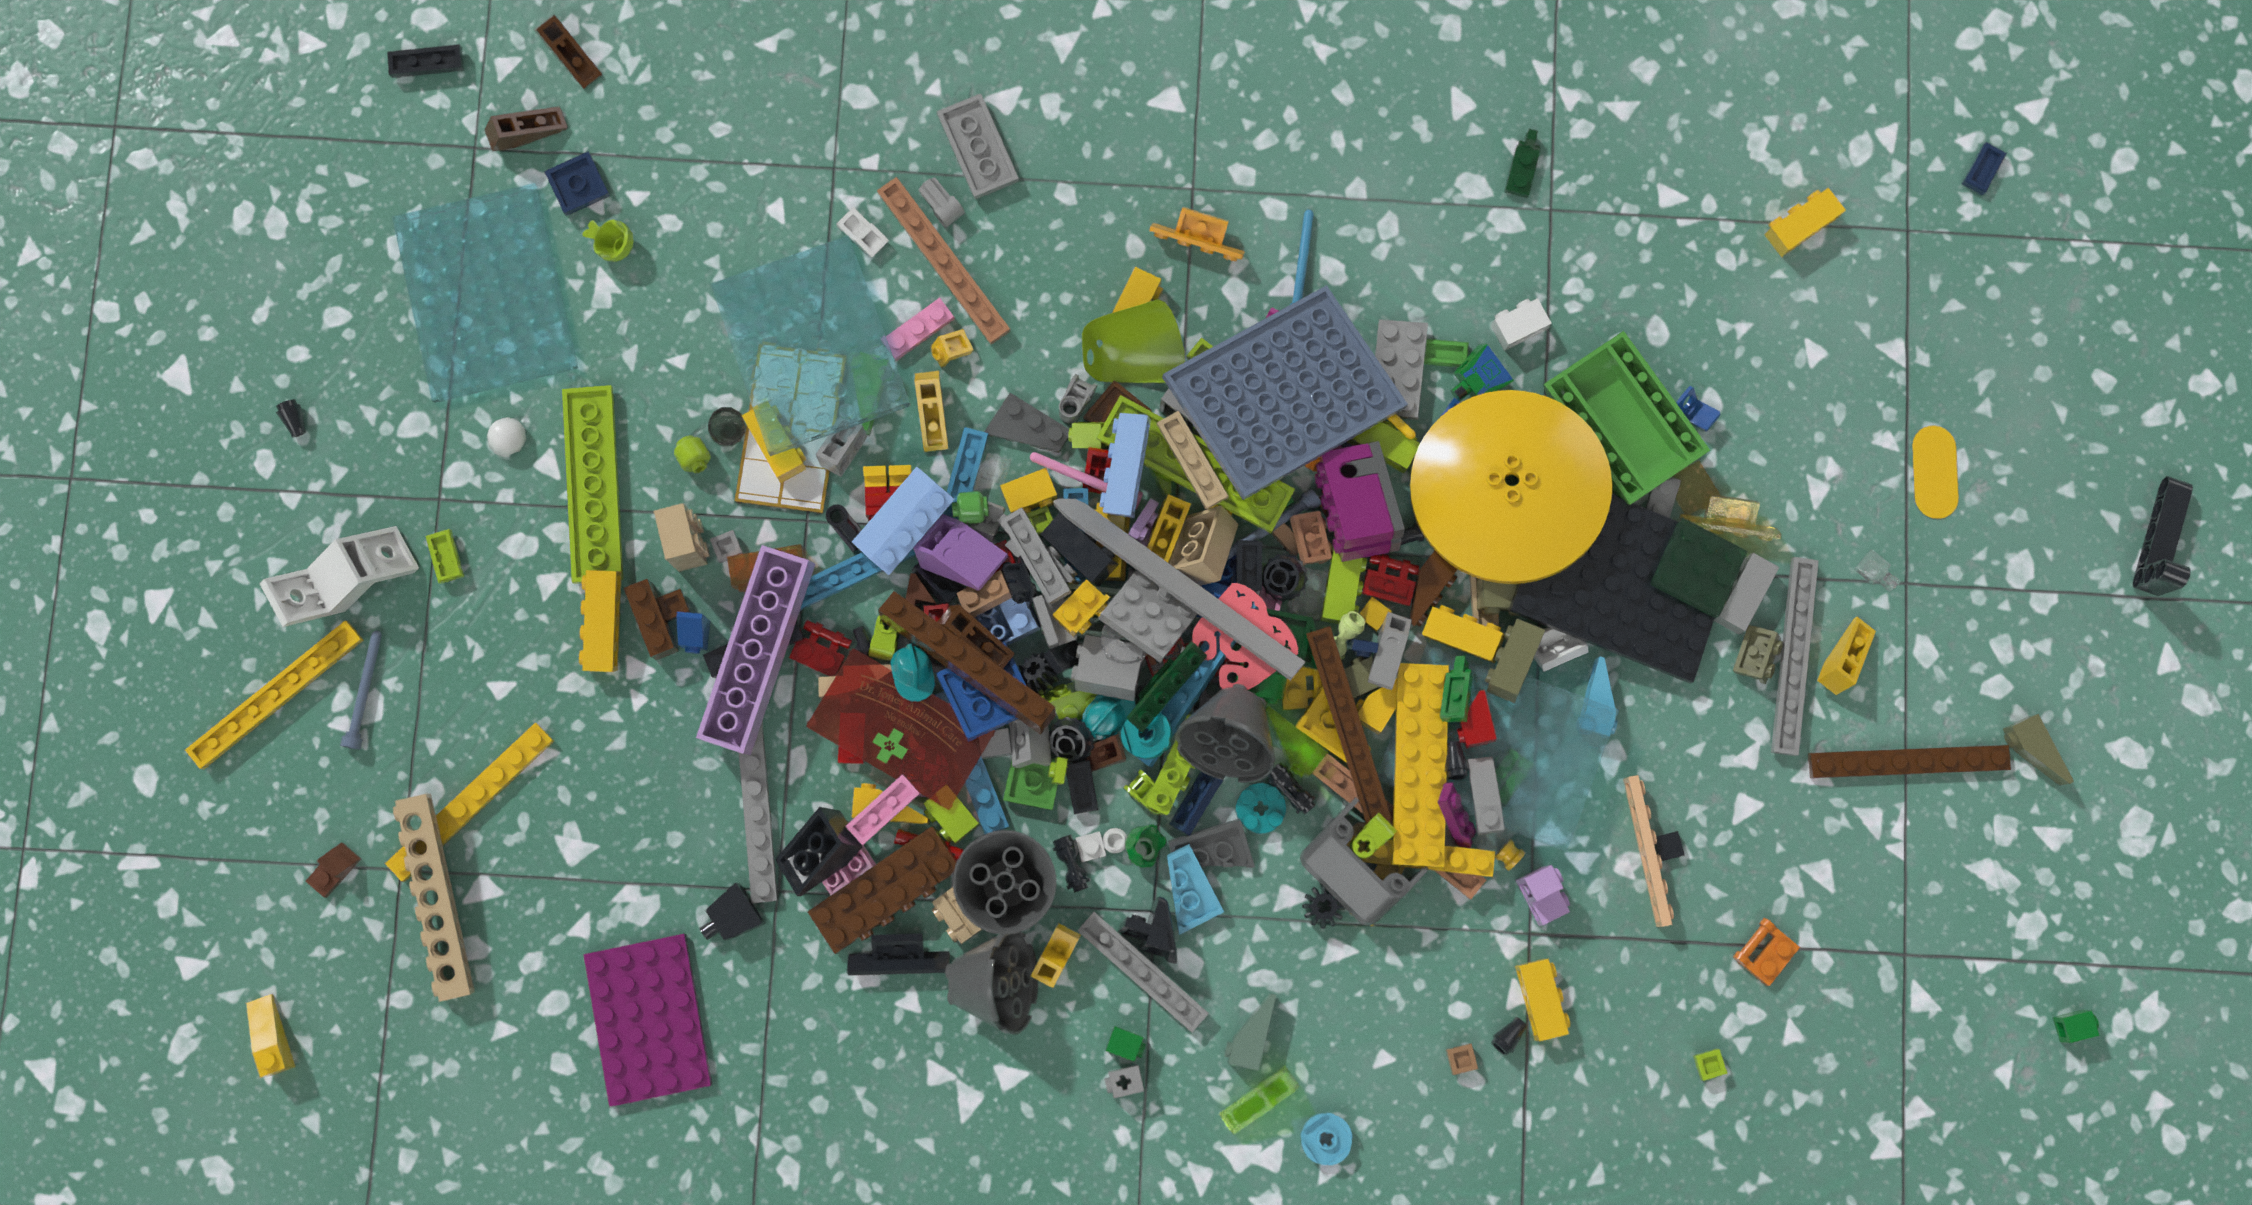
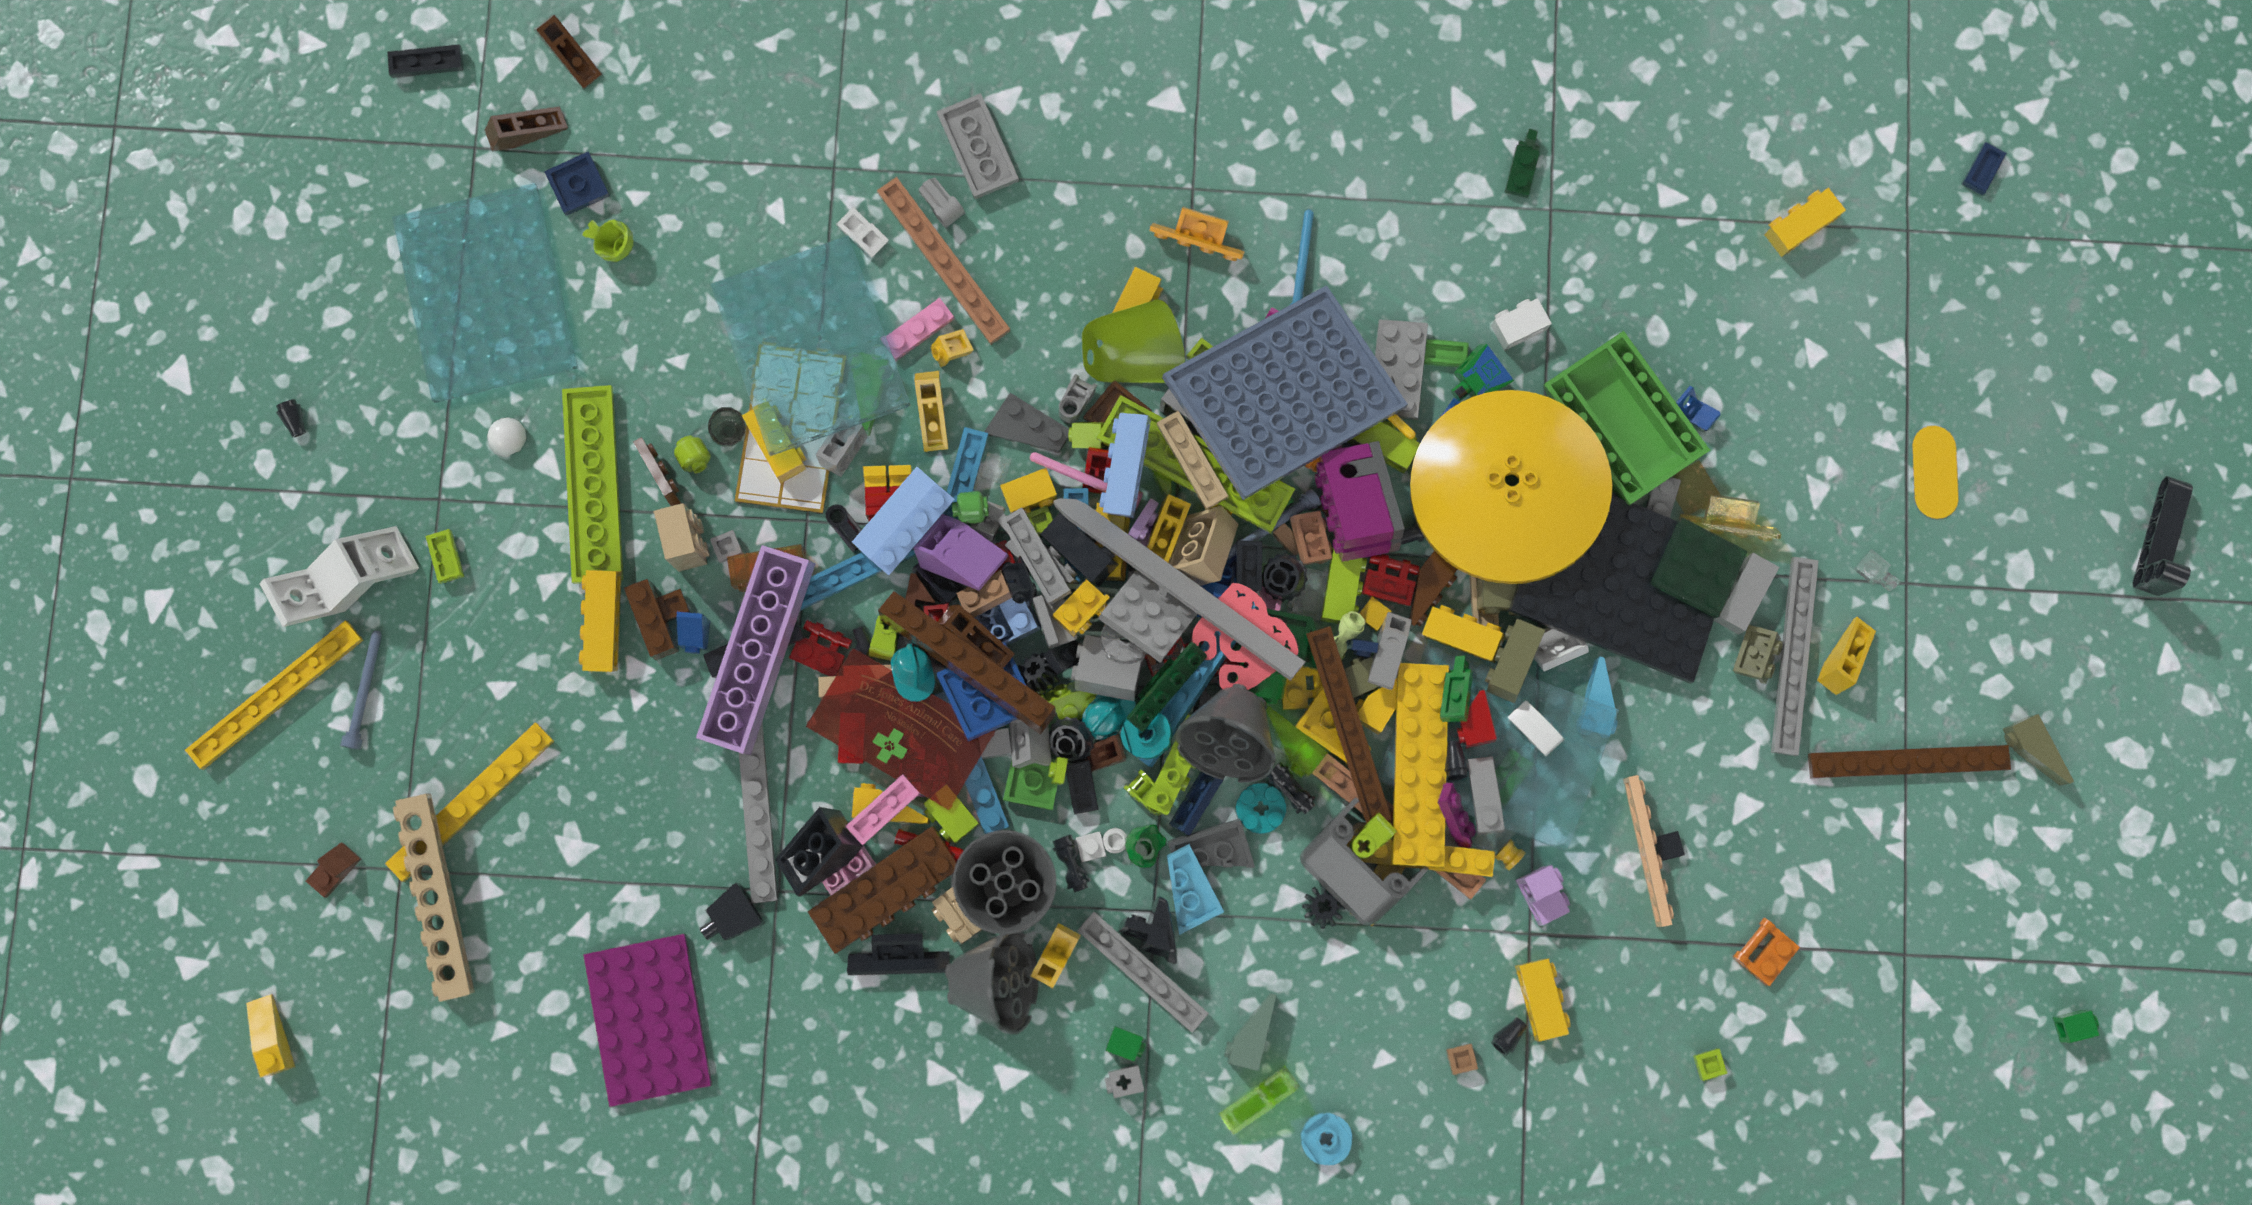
none -> wing [633,437,682,506]
none -> white slope [1508,701,1564,757]

